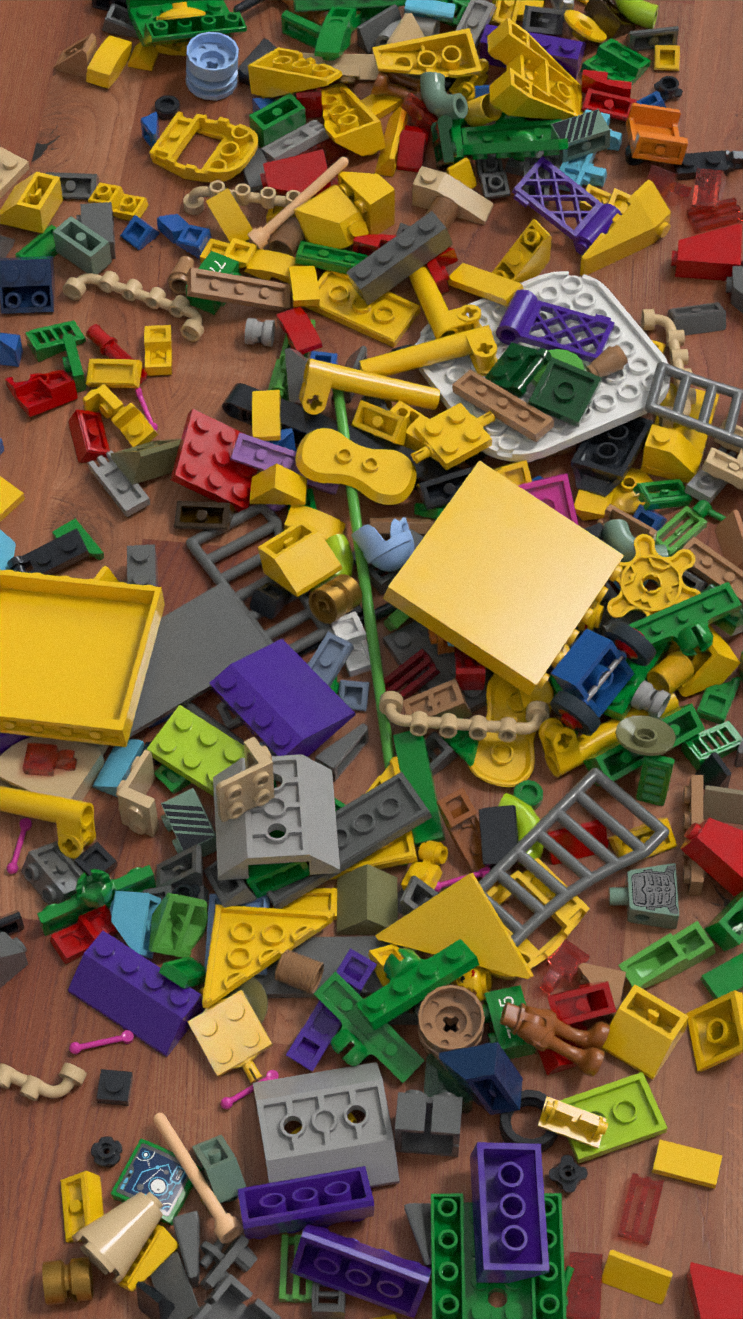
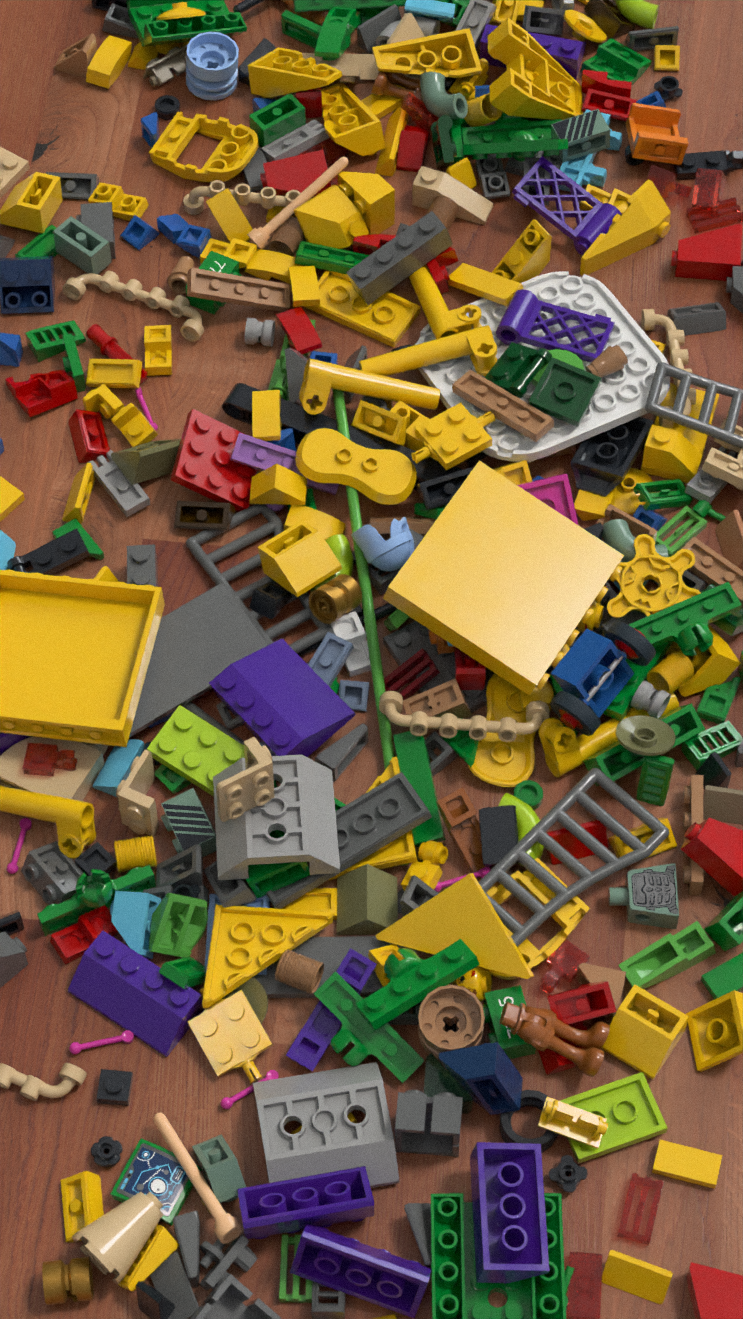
none -> yellow slope [62,463,95,524]
none -> yellow piece [114,835,157,872]
none -> dark tan hinge [143,45,187,87]

